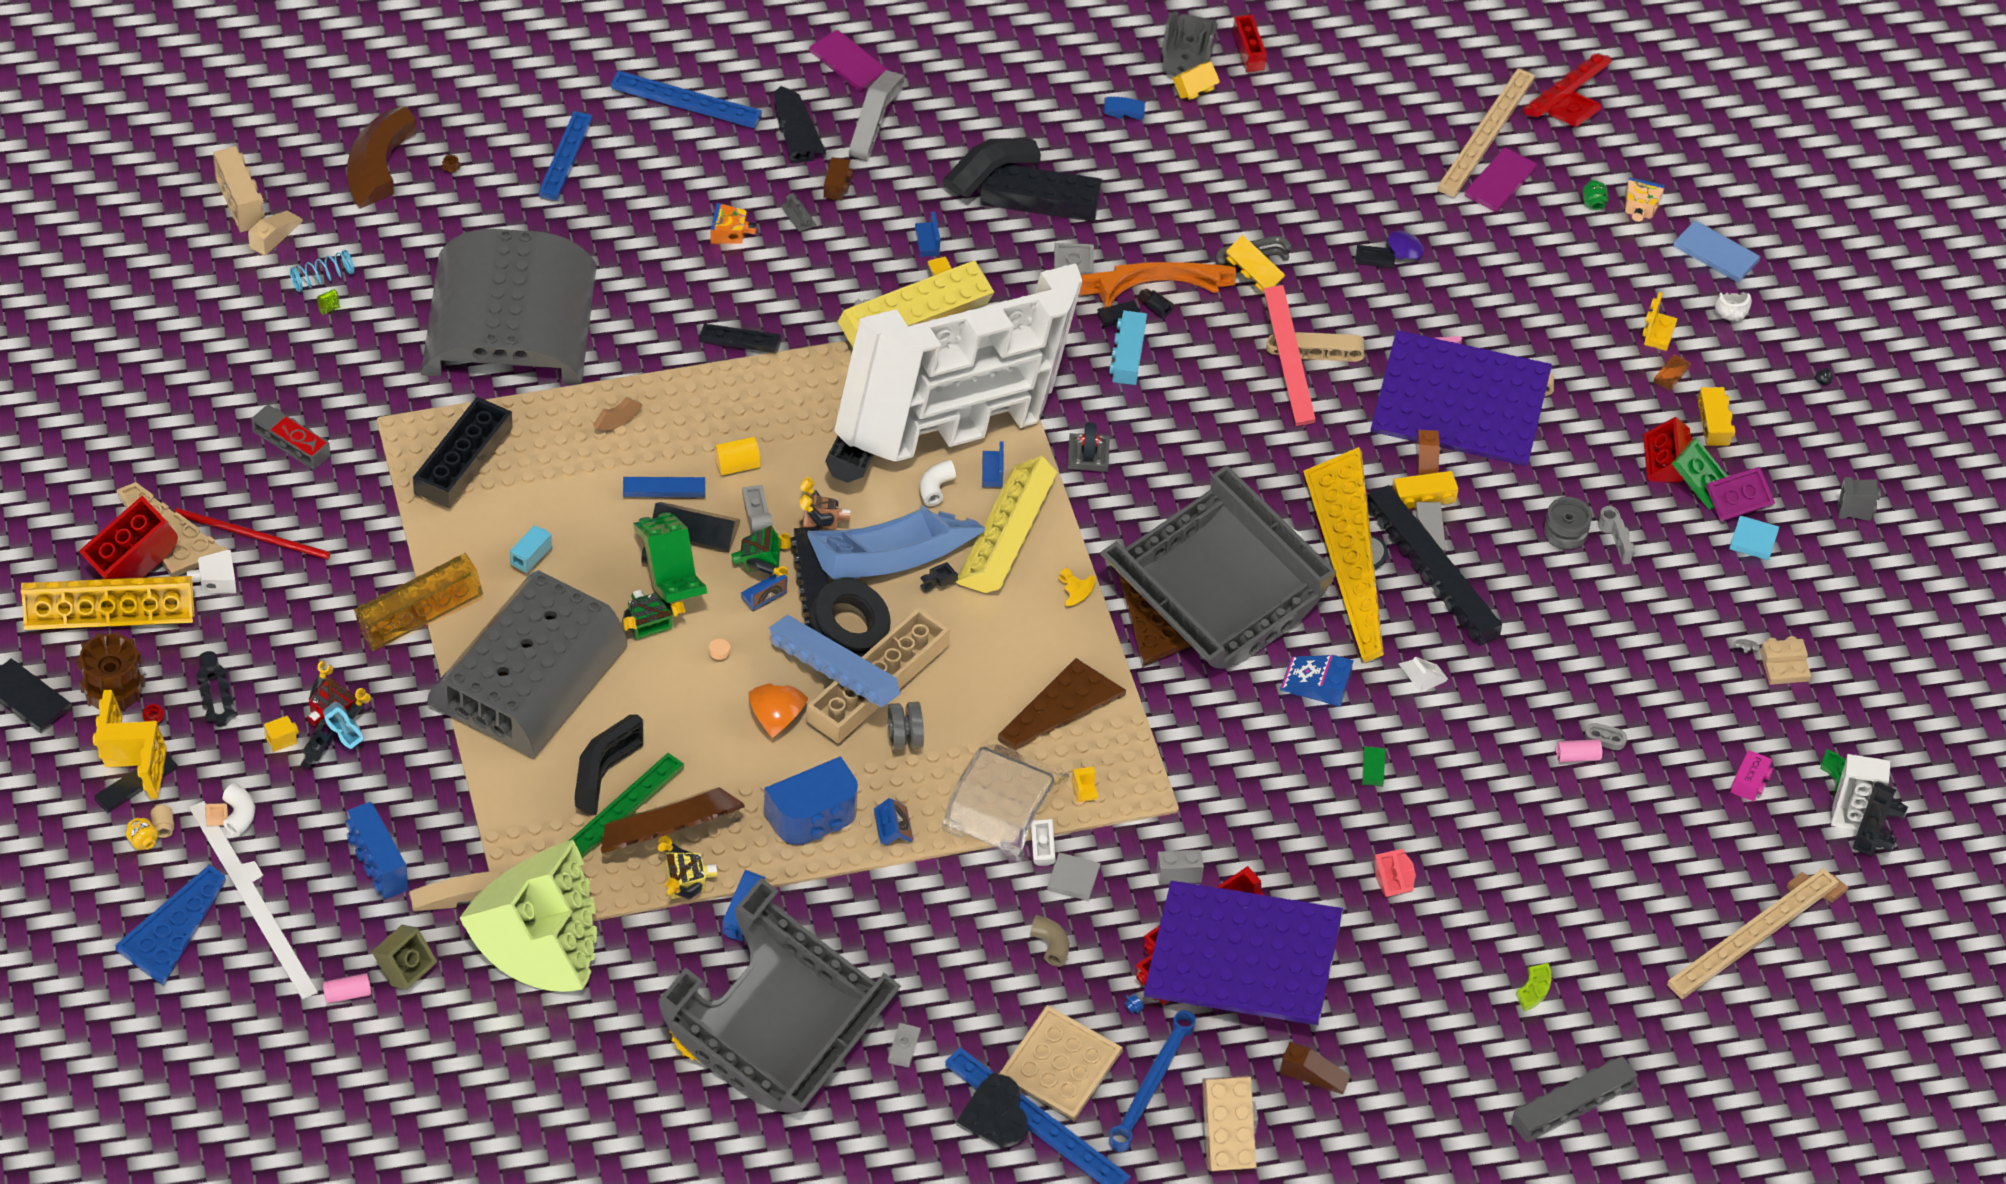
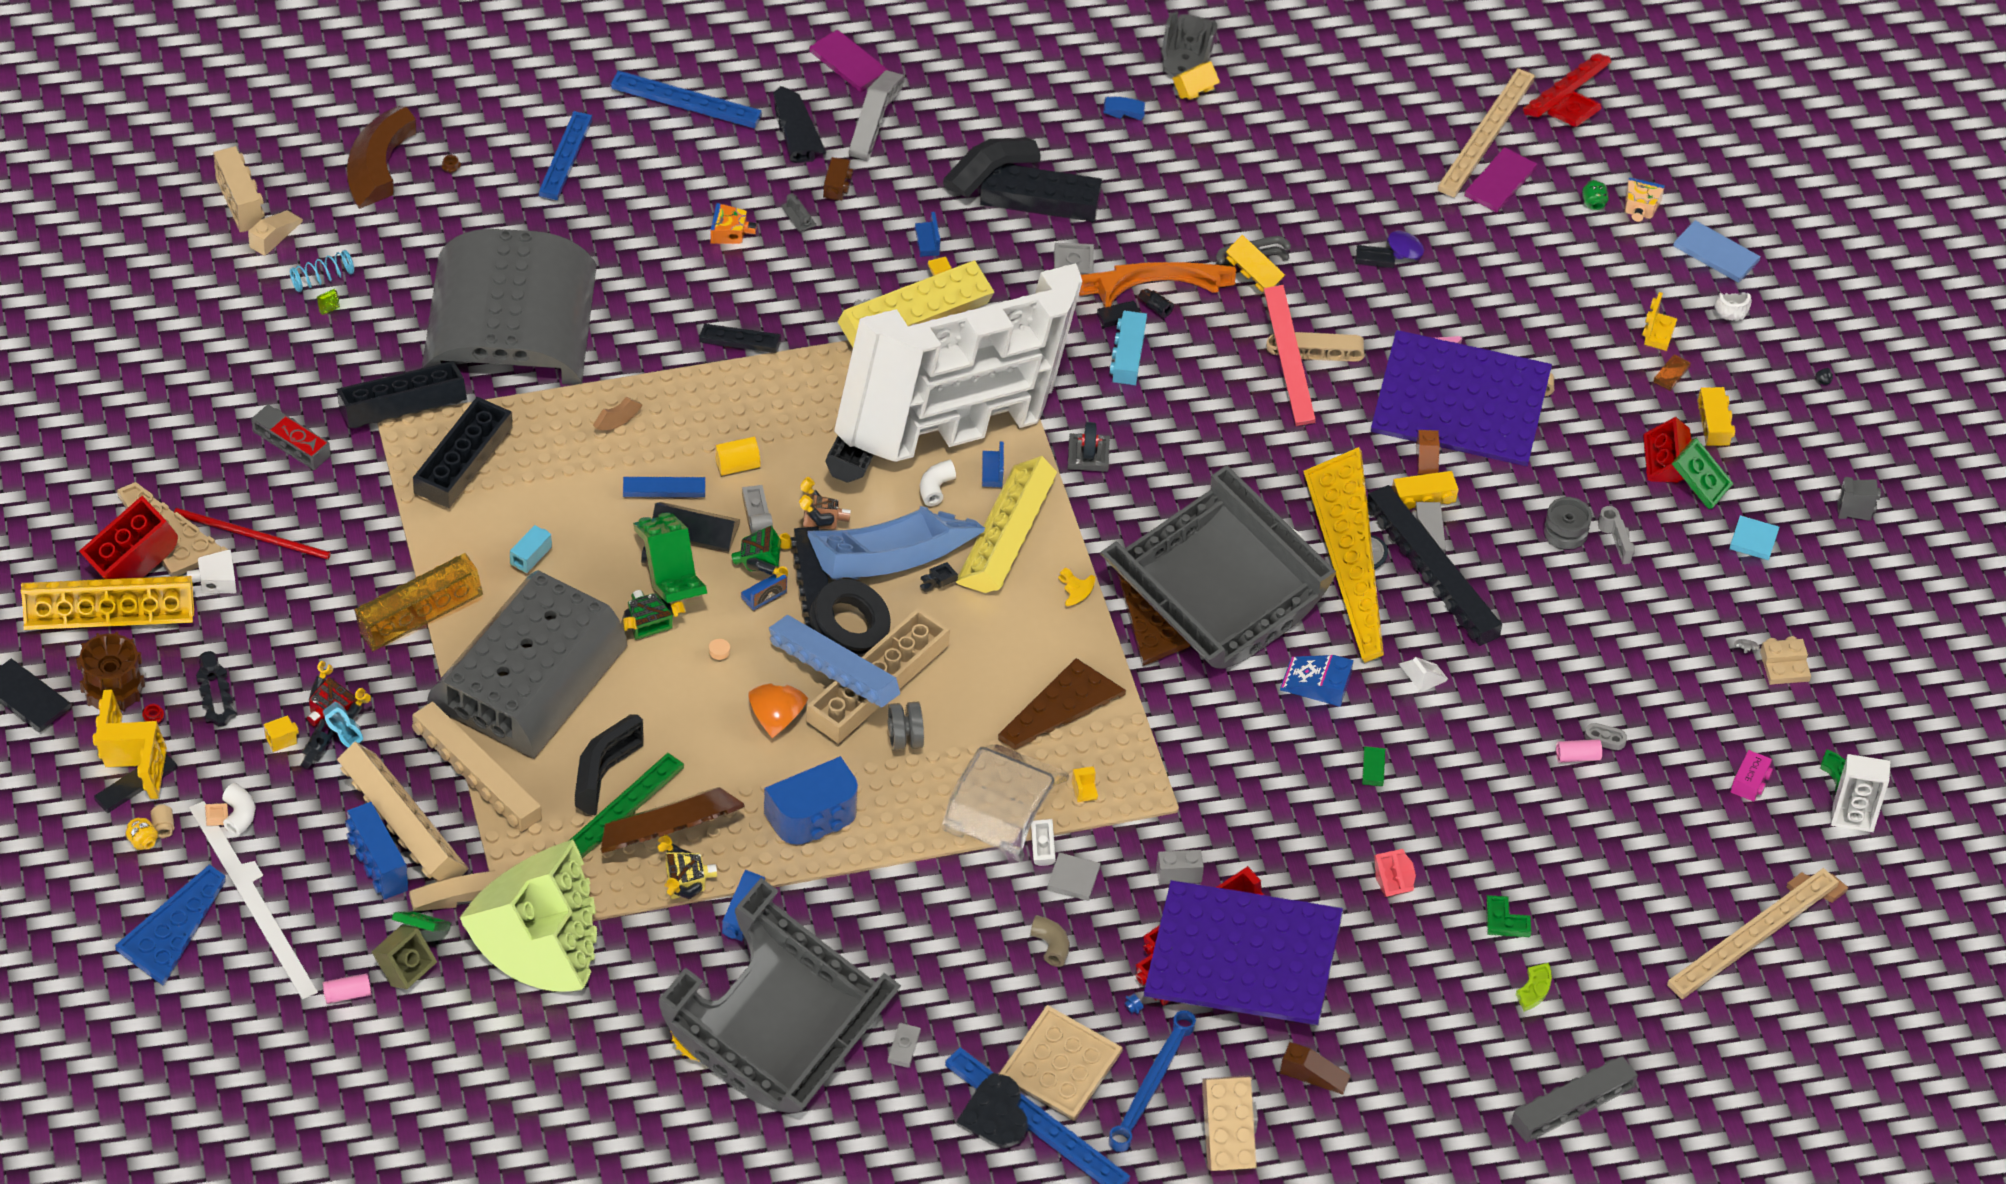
blue panel [874,798,914,846] -> none
red brick [1232,15,1267,72] -> none
magenta plate [1705,466,1775,522] -> none
black hinge [1852,781,1908,857] -> none
none -> black brick [336,361,467,428]
none -> tan brick [337,742,469,882]
none -> green tile [392,911,451,932]
none -> tan brick [412,701,542,832]
none -> green tile [1486,895,1531,937]

